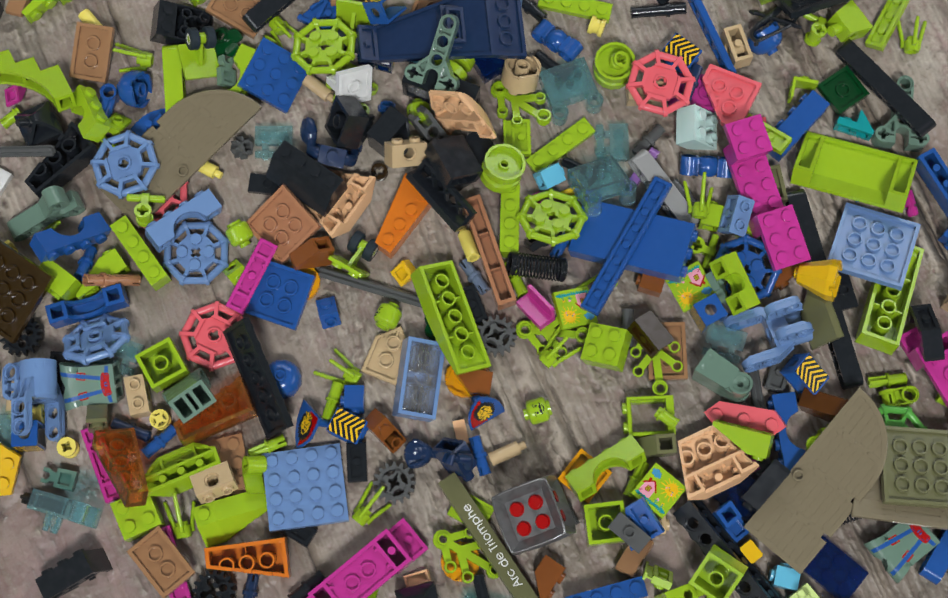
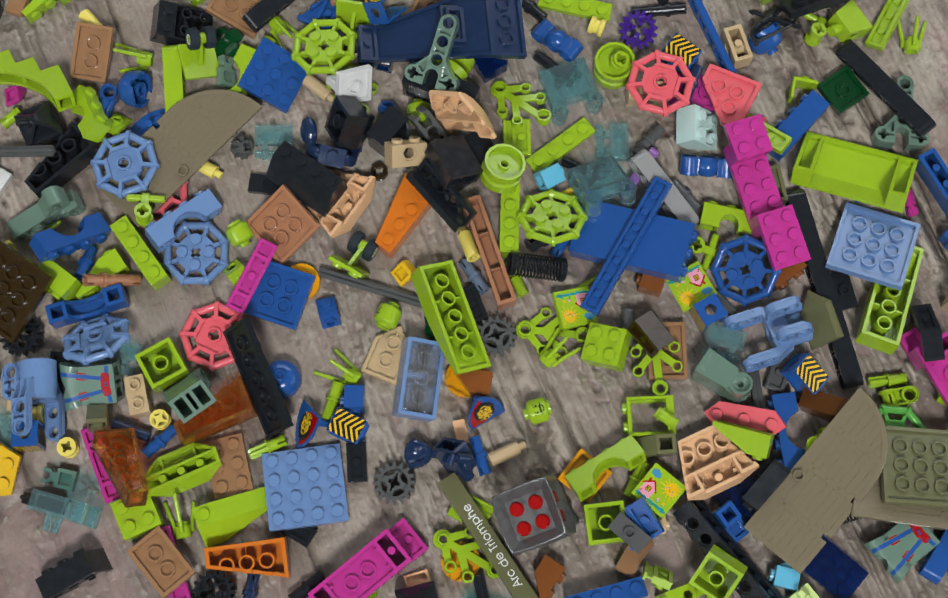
tan brick [189,461,239,505] -> none
lime panel [242,455,267,494] -> none
dark orange slope [289,236,335,270] -> none
lime plant [351,481,392,527] -> none
dark orange slope [364,408,407,454] -> none
tan brick [501,55,541,95] -> none
dark pink panel [516,284,555,331] -> none
lime plant [683,172,714,219] -> none
sand green plate [705,271,730,304] -> none
lime arch [708,251,761,316] -> none
medium blue bracket [717,195,755,237] -> none
yellow slope [740,540,763,564] -> none
yellow cone [794,259,843,302] -> none
teal slope [833,110,874,141] -> none
none -> dark purple gear [618,9,658,51]

